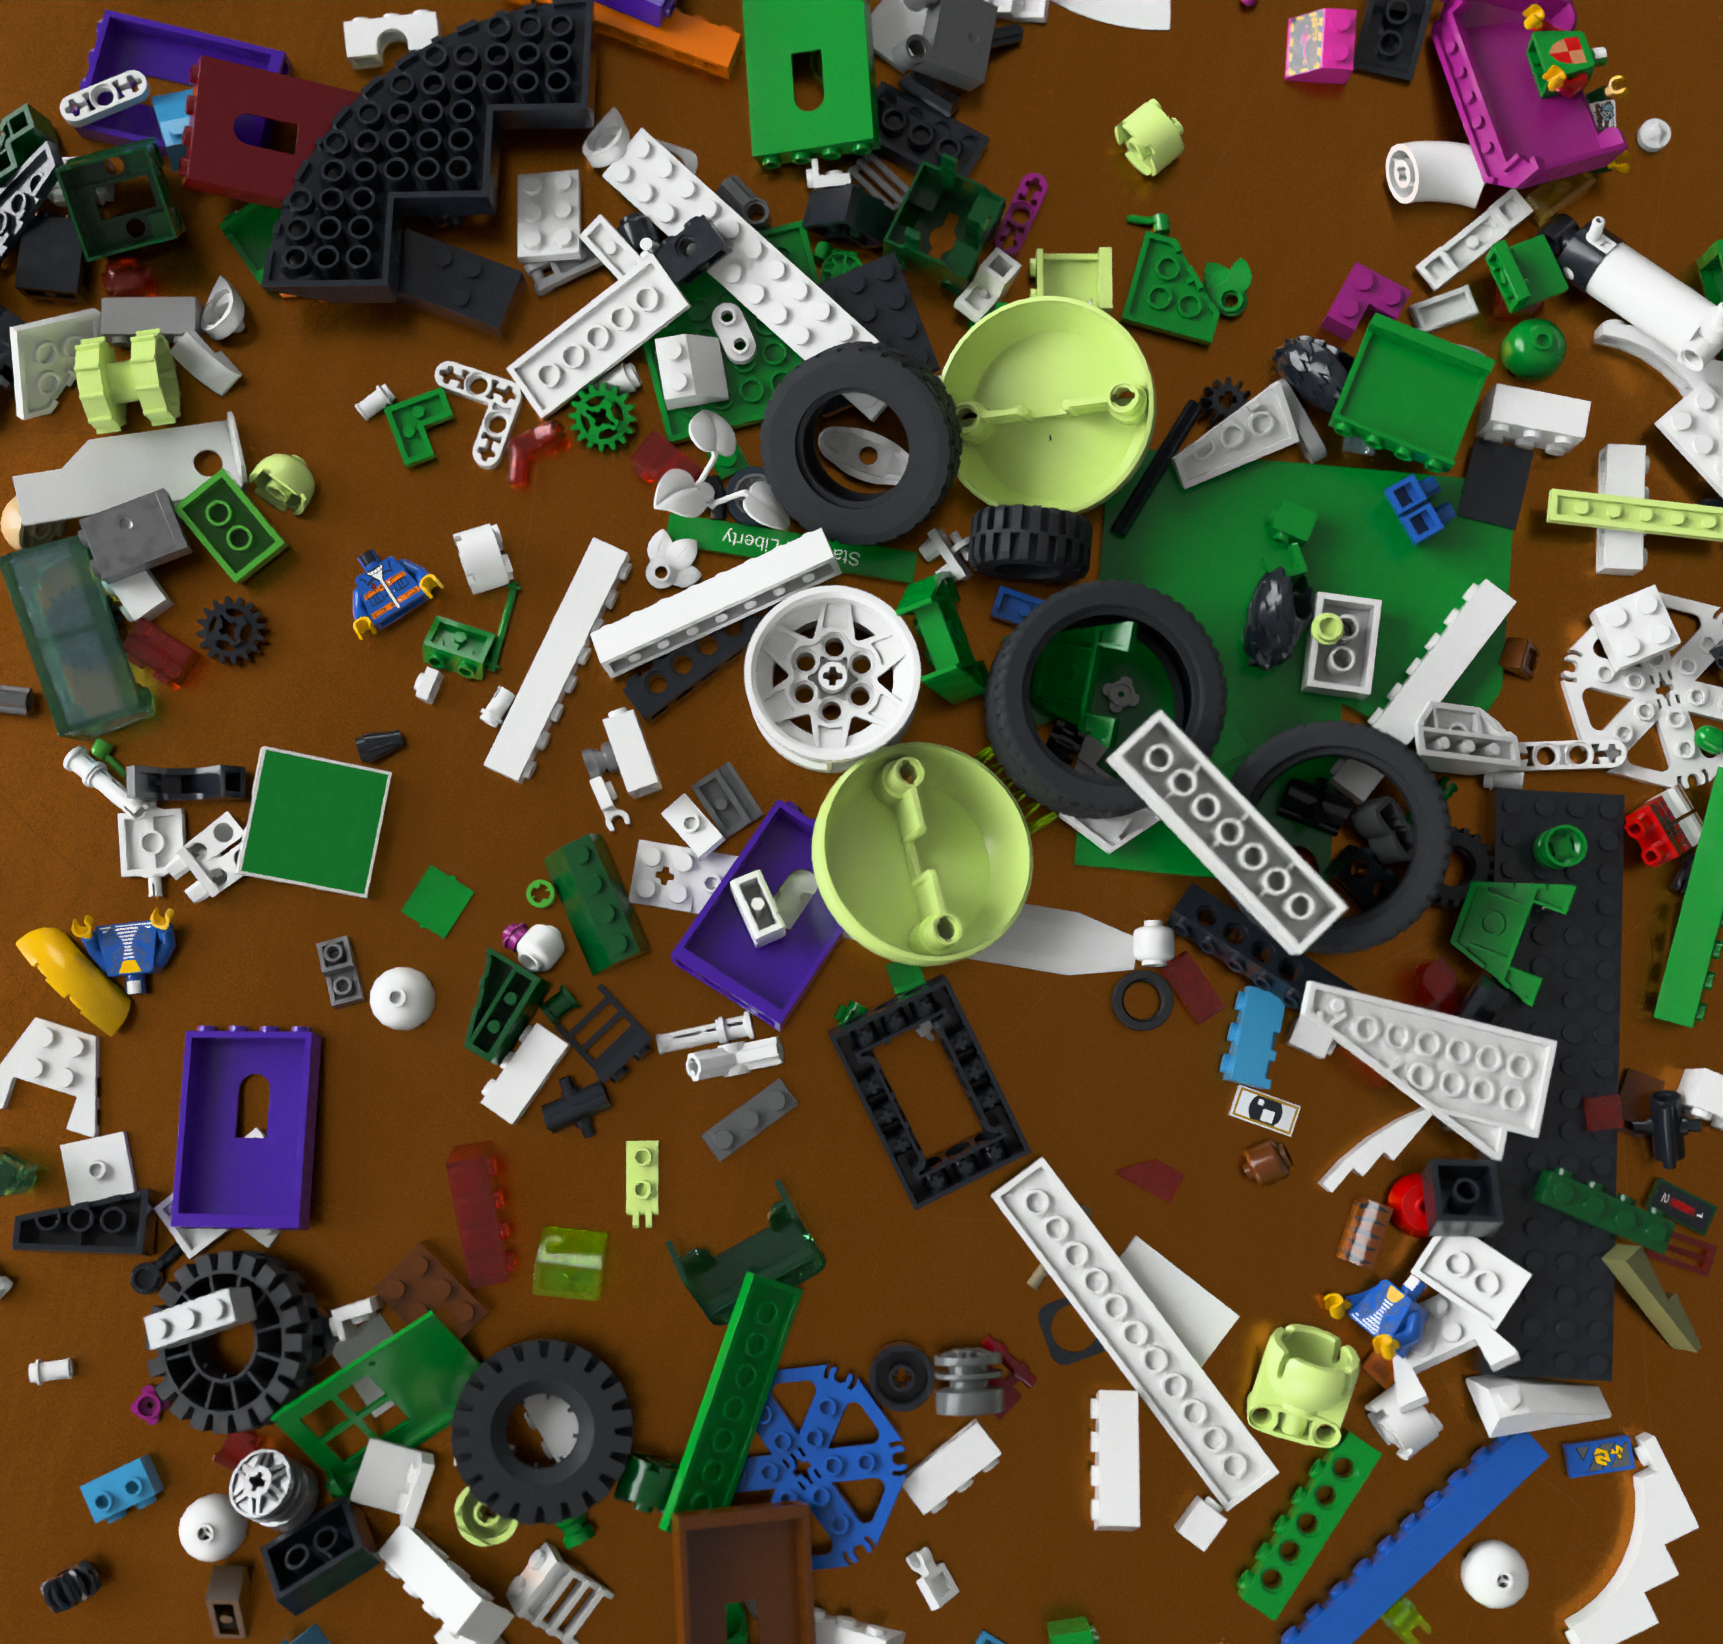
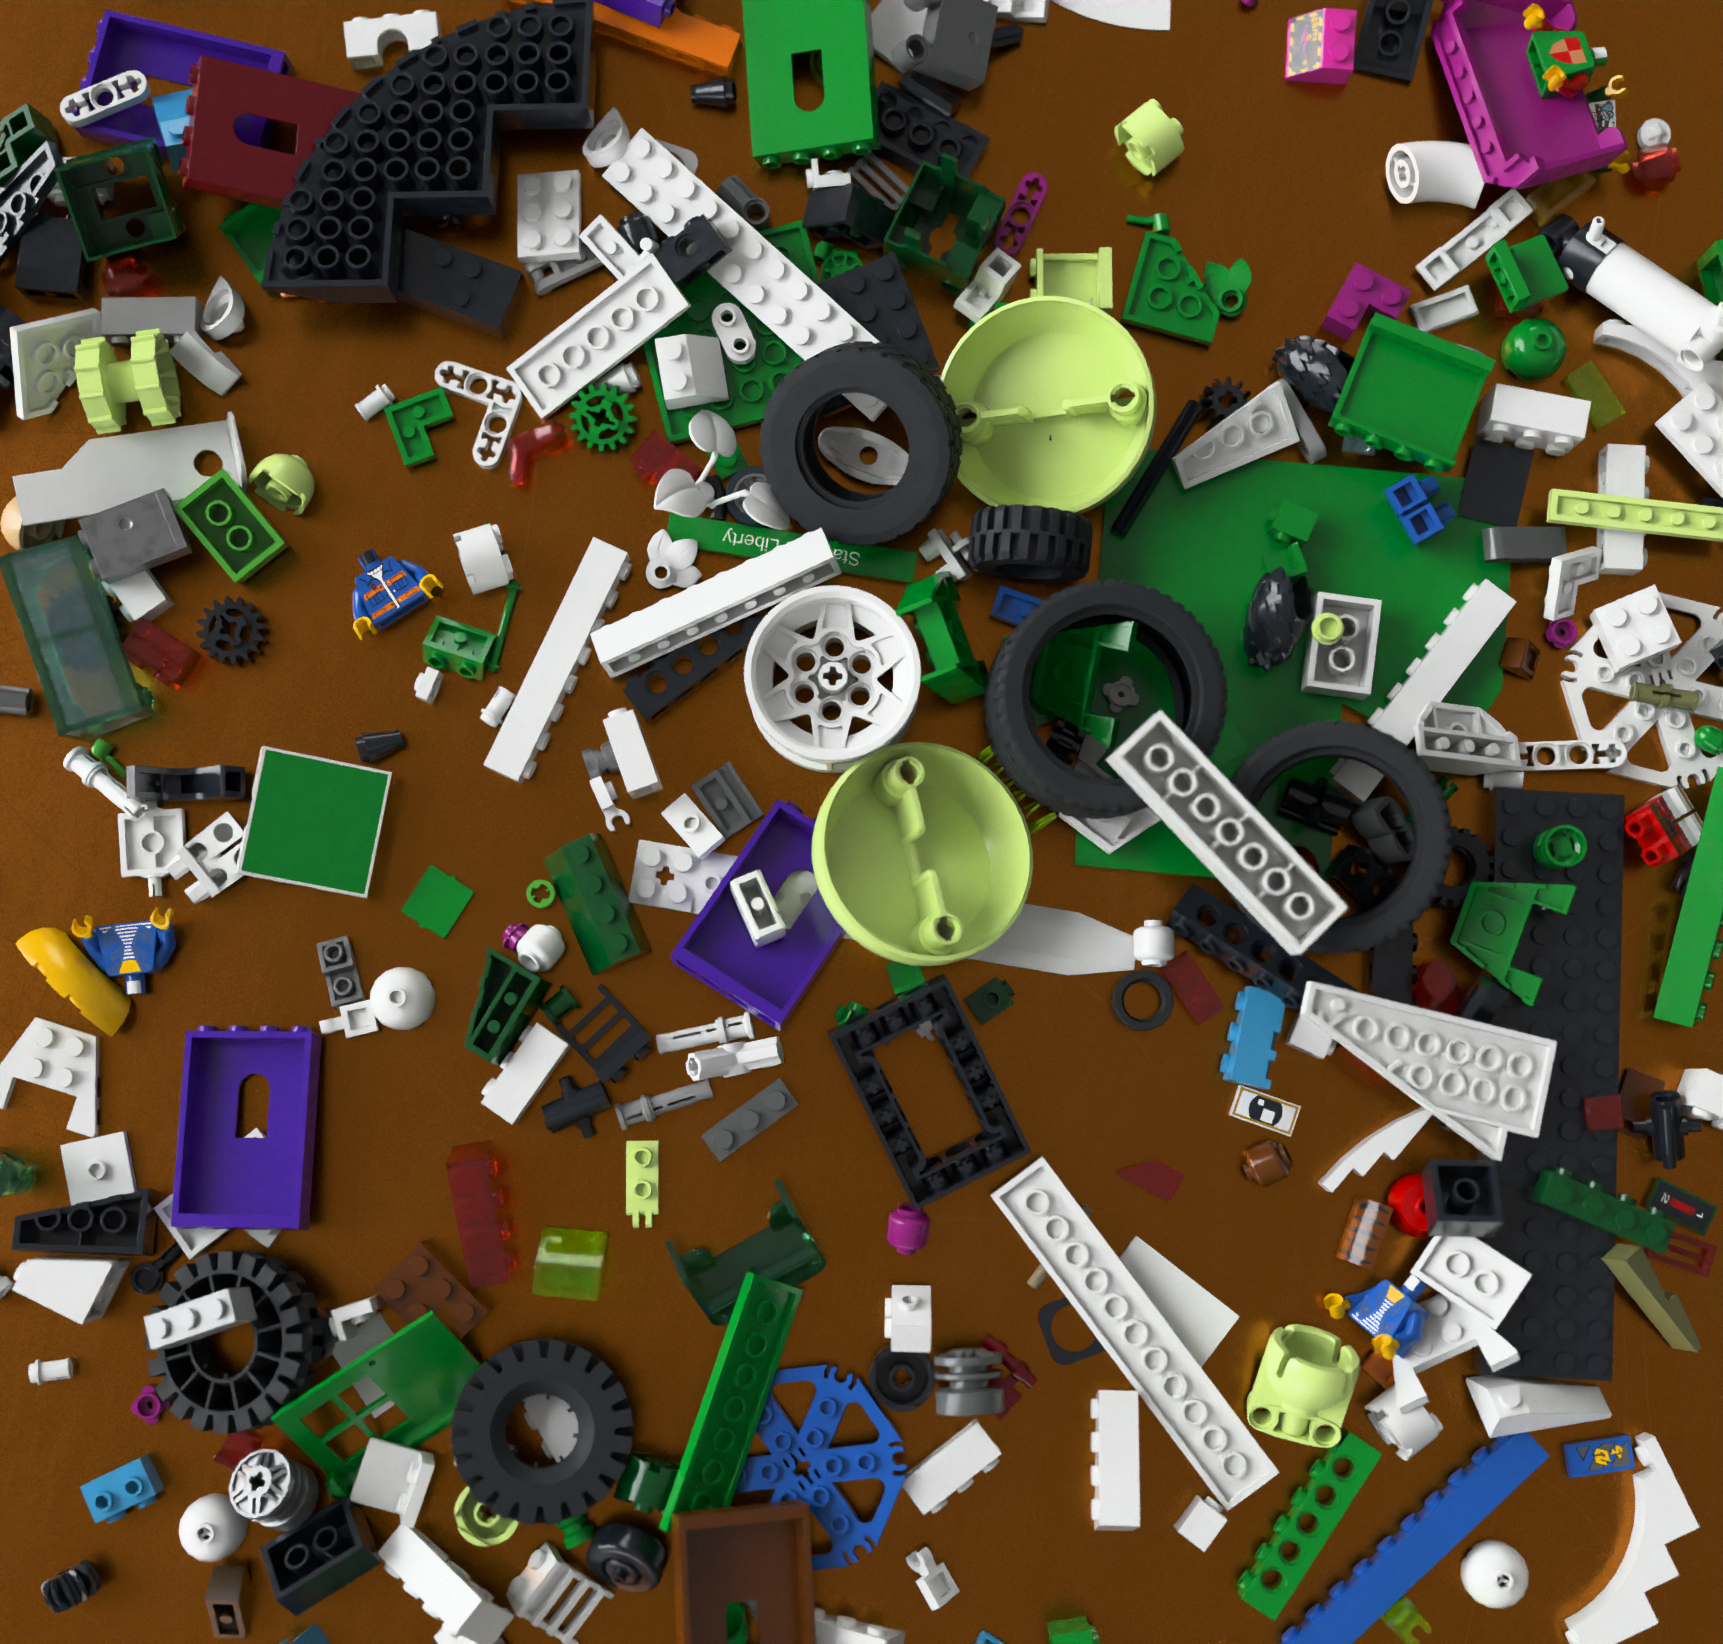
none -> white slope [12,1255,131,1325]
none -> white plate [319,1000,379,1038]
none -> black wheel [586,1523,668,1593]
none -> light grey pin [614,1079,714,1131]
none -> black cone [690,76,737,108]
none -> white brick [884,1285,931,1352]
none -> magenta head [887,1204,930,1255]
none -> dark green brick [963,977,1015,1025]
none -> black brick [1367,925,1418,1007]
none -> dark grey beam [1482,527,1567,563]
none -> white plate [1543,546,1603,621]
none -> magenta plate [1546,618,1578,648]
none -> clear neon green tile [1562,361,1626,431]
none -> olive pin [1629,681,1699,712]
none -> clear red head [1631,142,1681,188]

